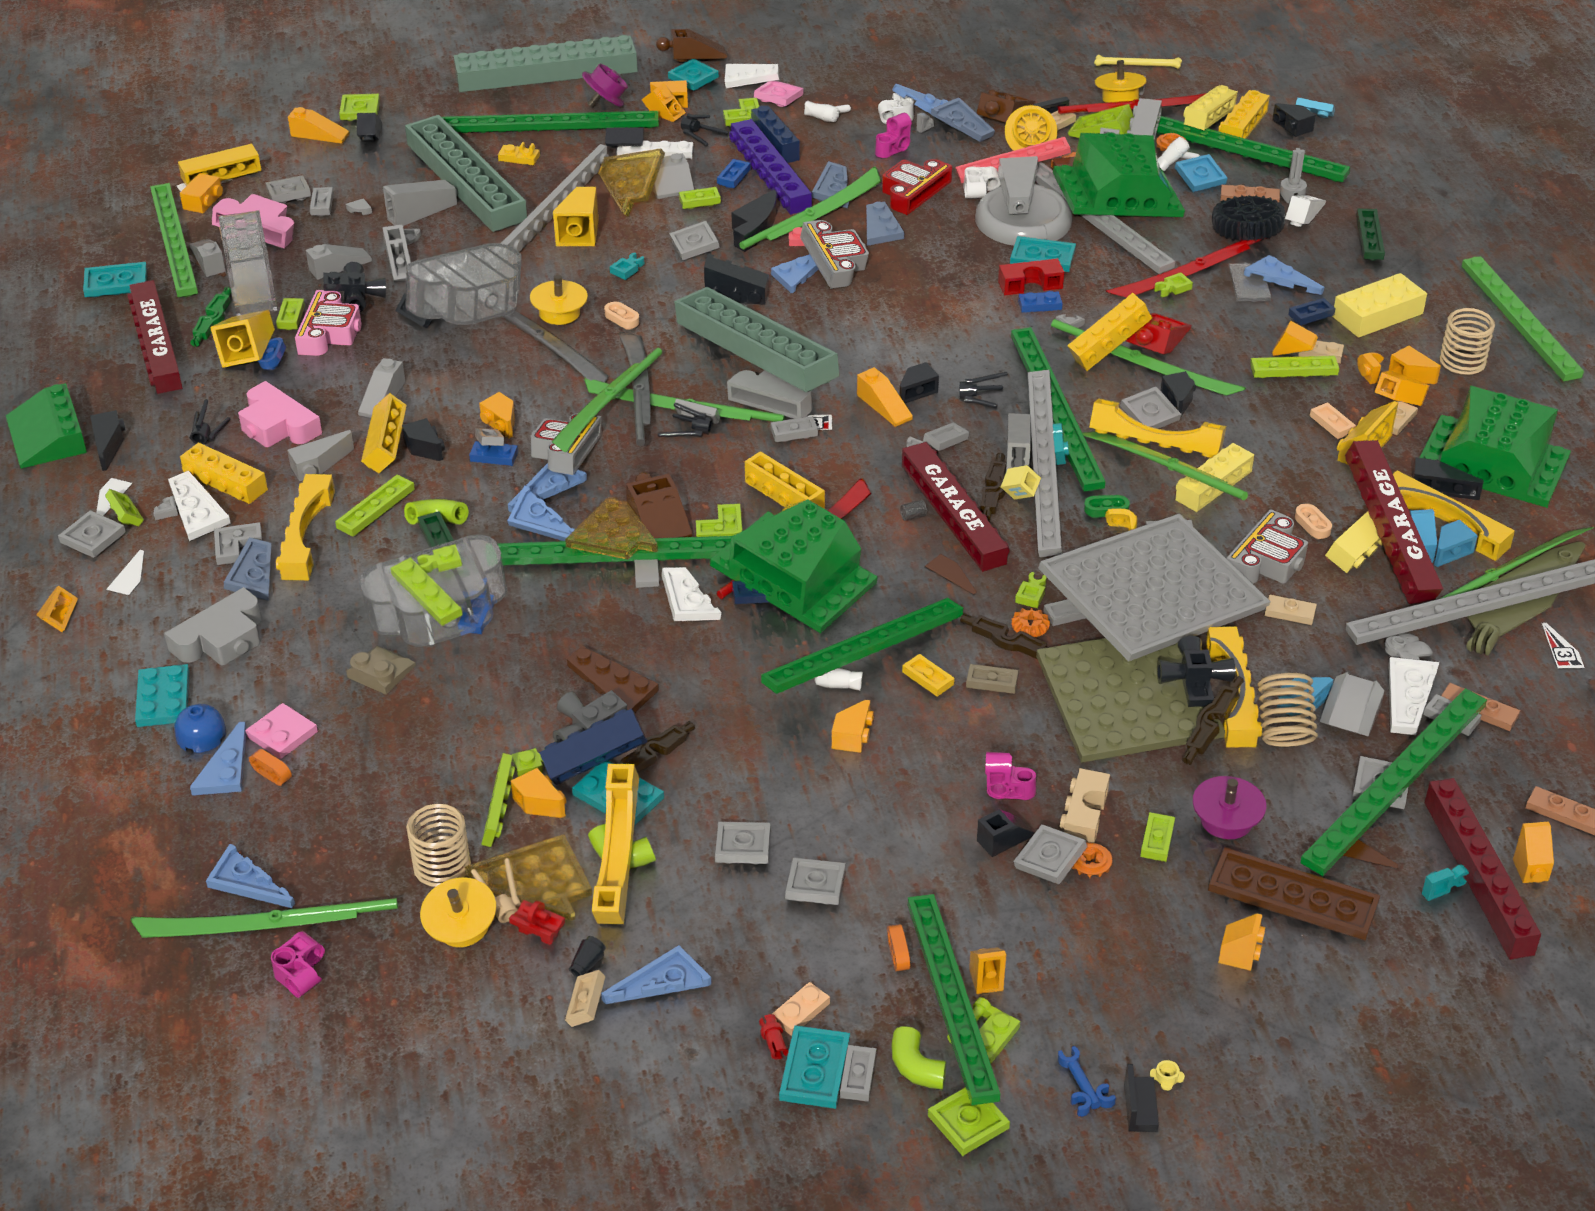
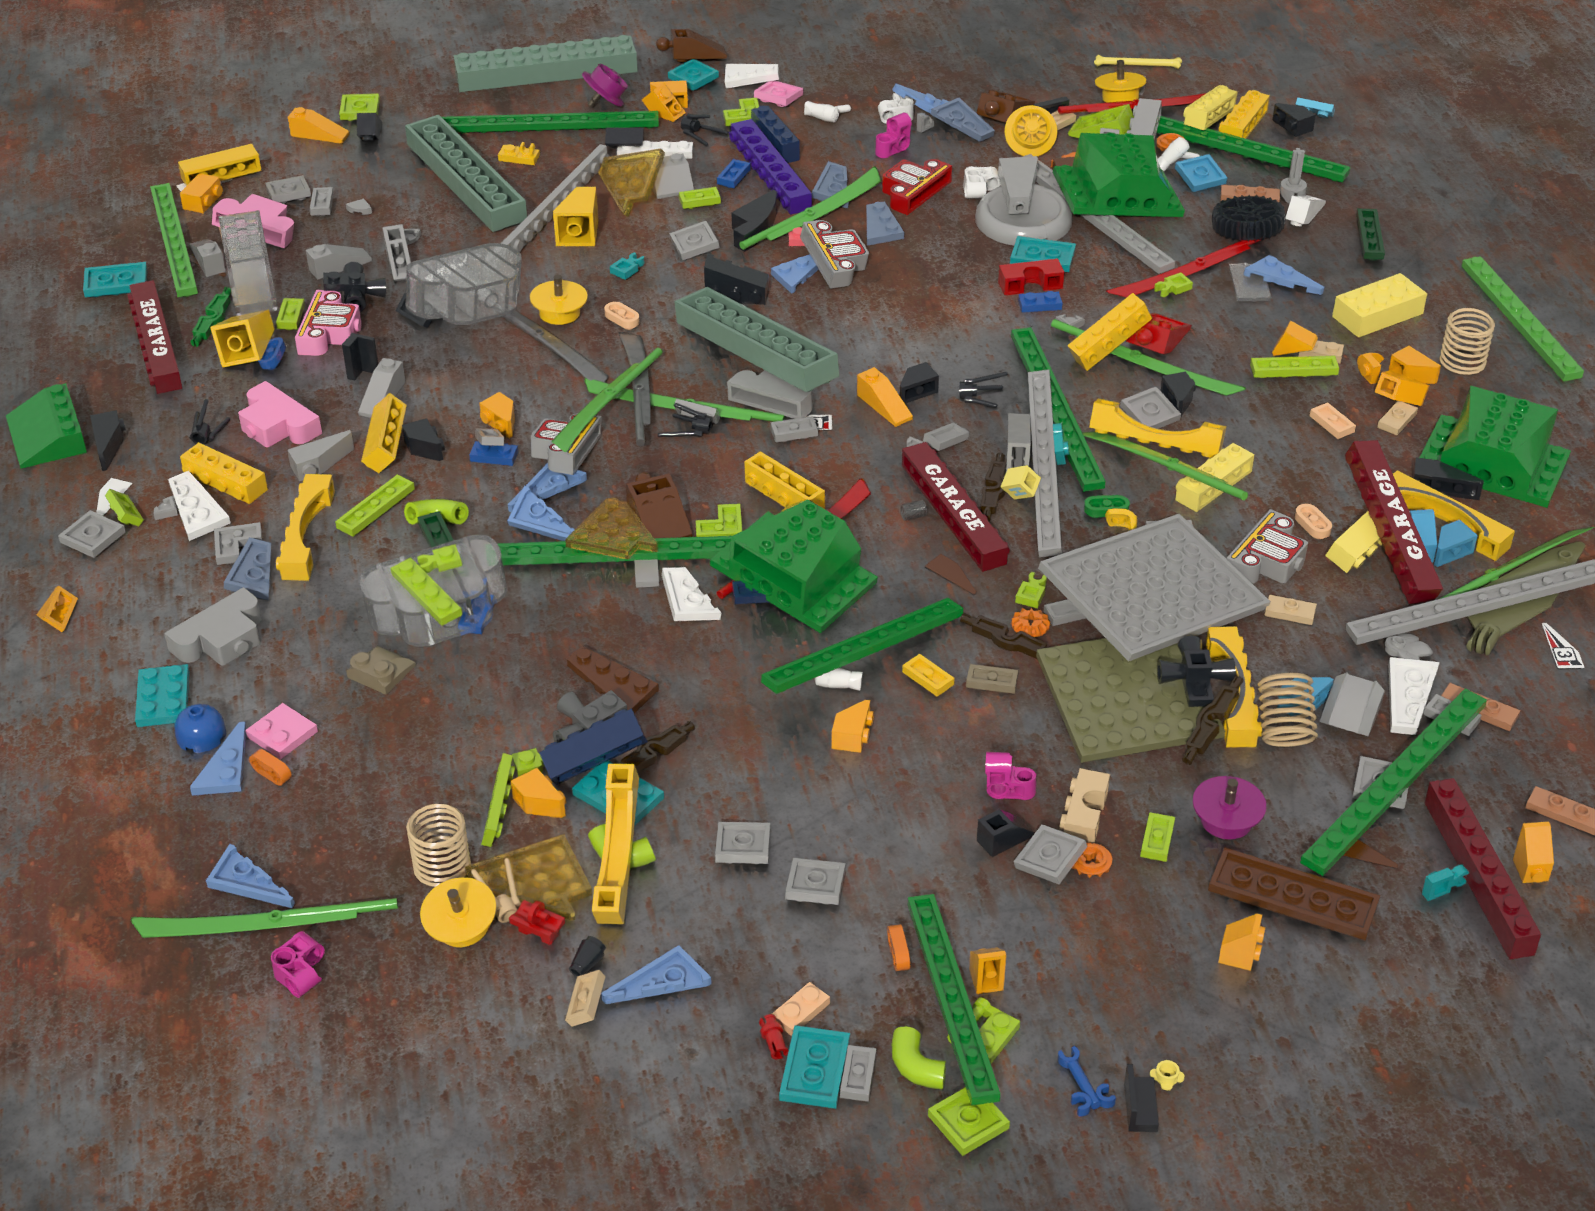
white sticker [106,550,144,595] -> none
light grey slope [383,180,458,226] -> none
coral tile [956,137,1071,183] -> none
dark blue plate [1288,298,1336,325] -> none
yellow slope [1337,401,1398,465] -> none
none -> black panel [342,333,378,381]

